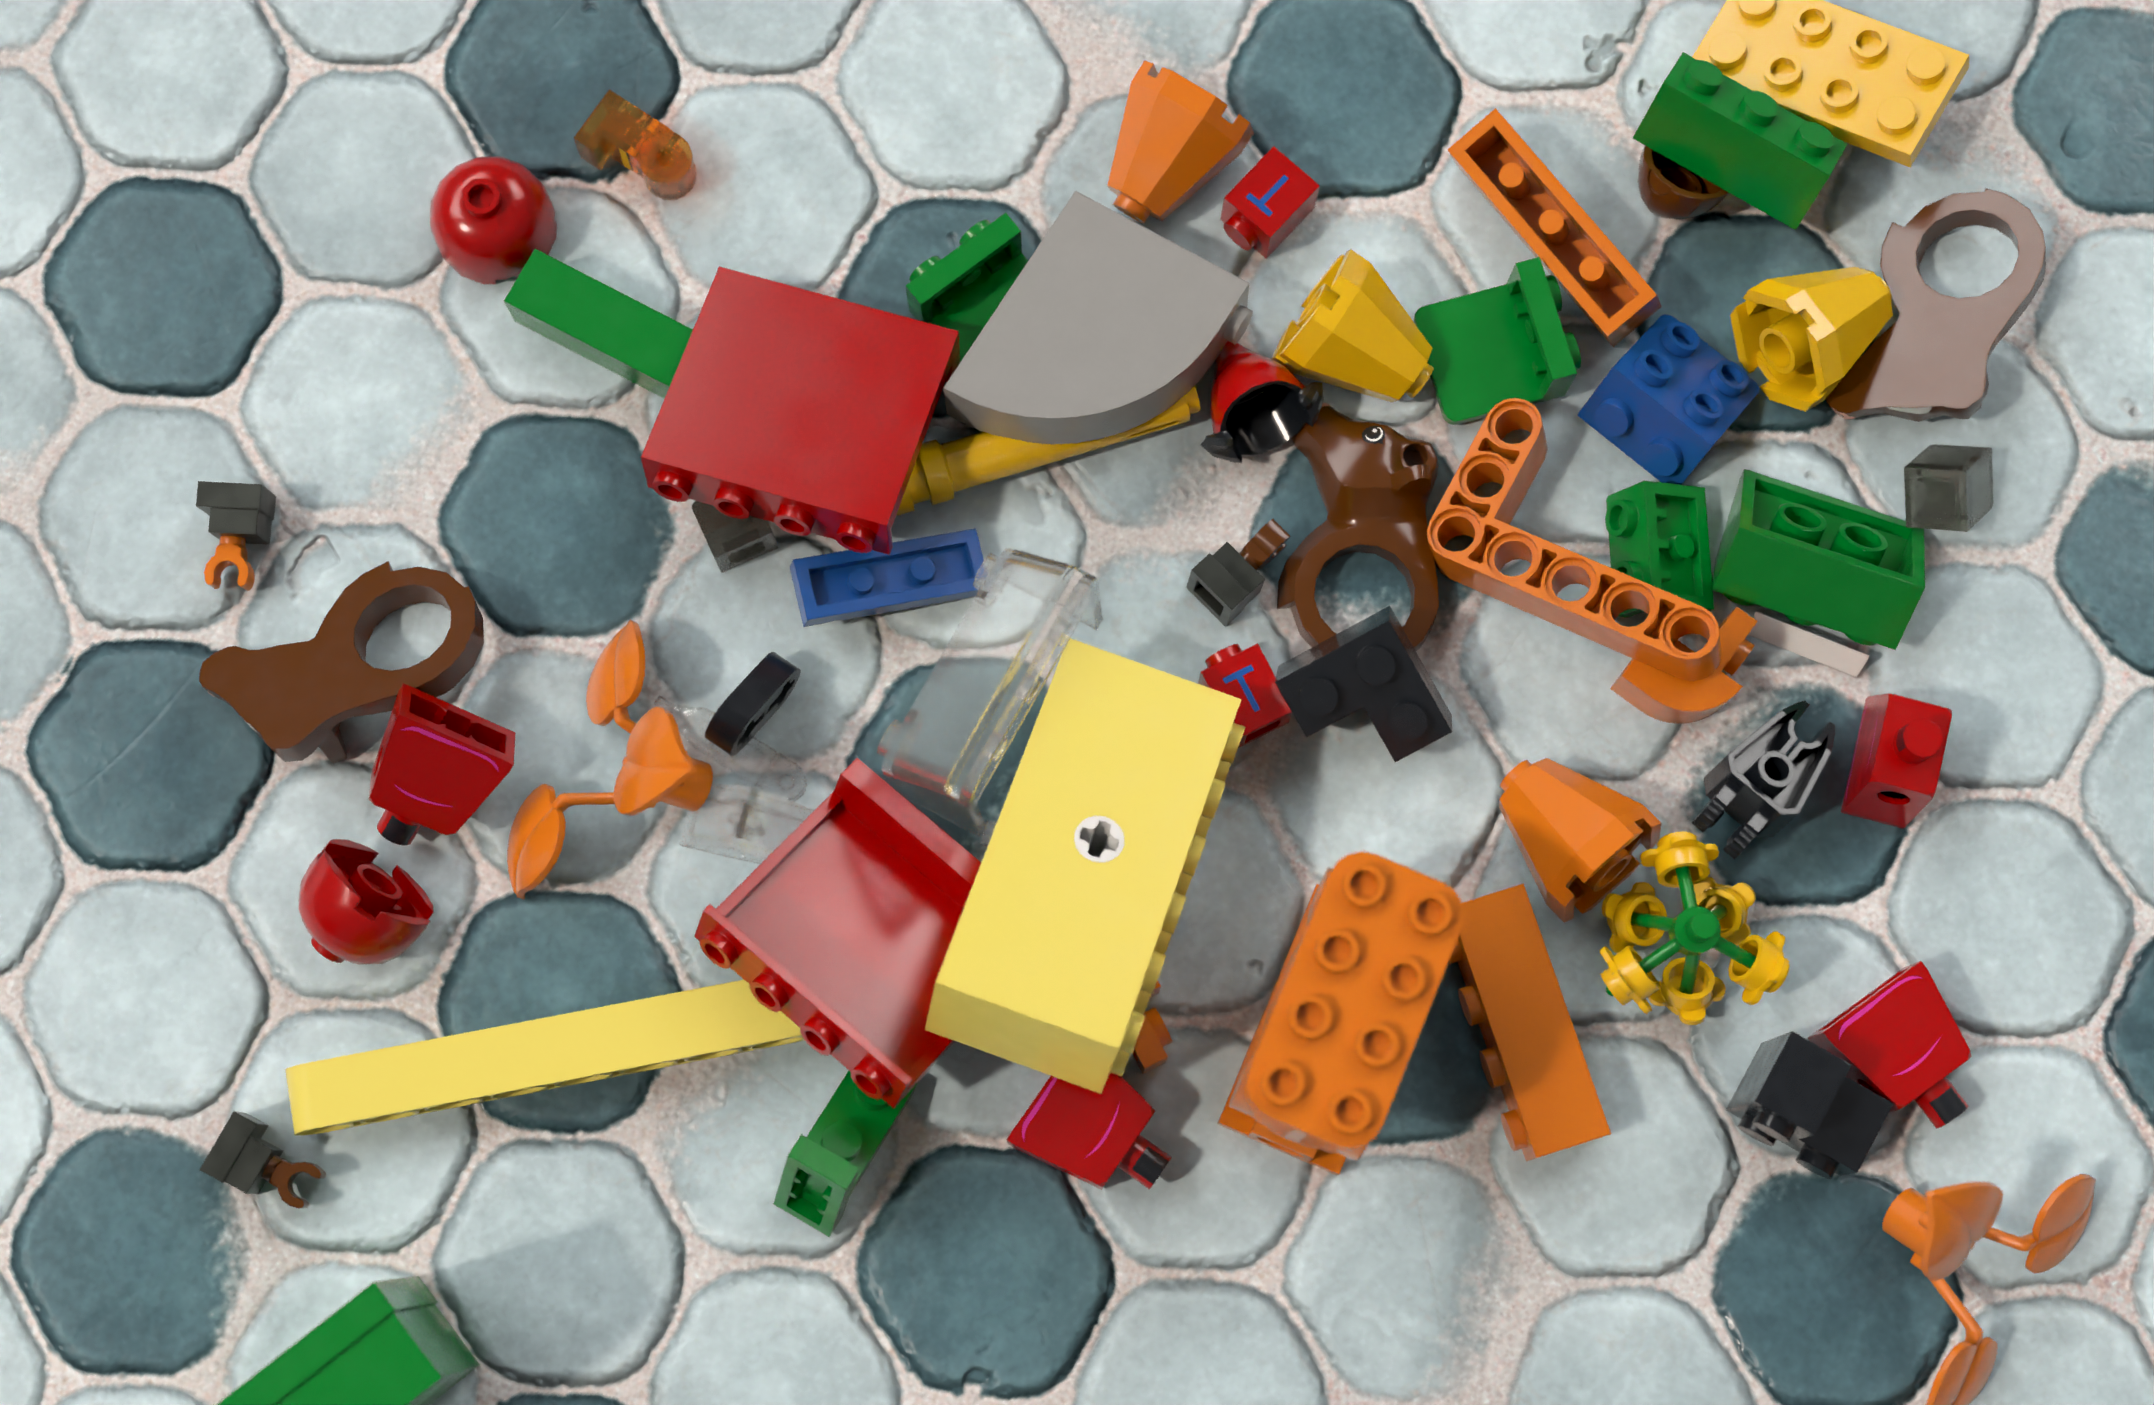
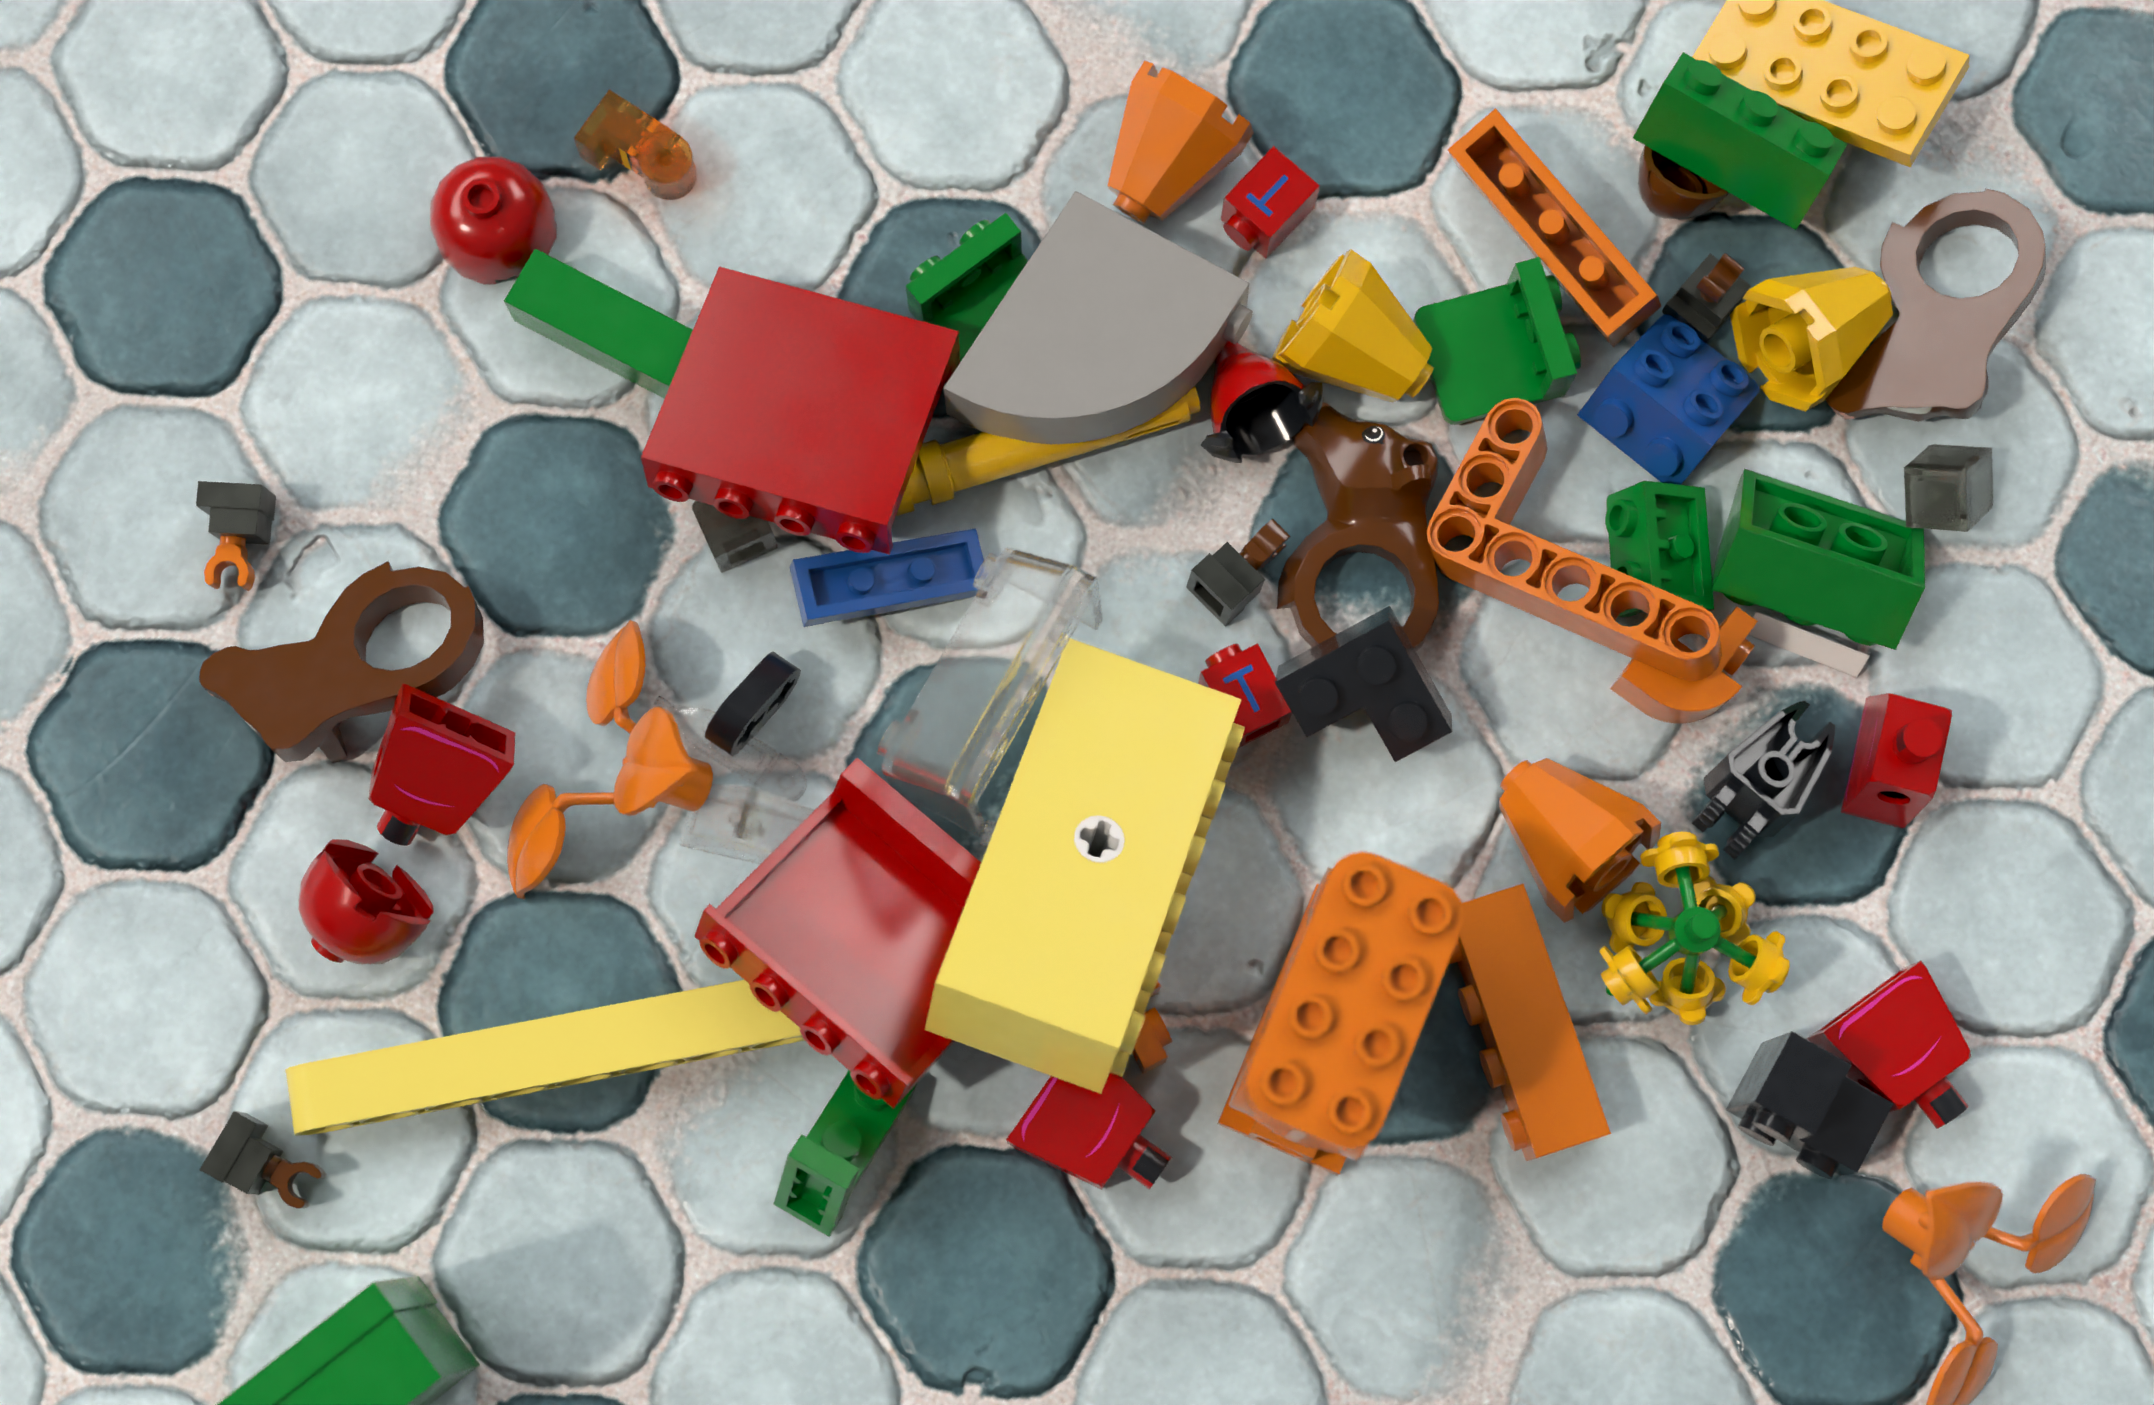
none -> pearl dark grey piece [1661,253,1751,343]

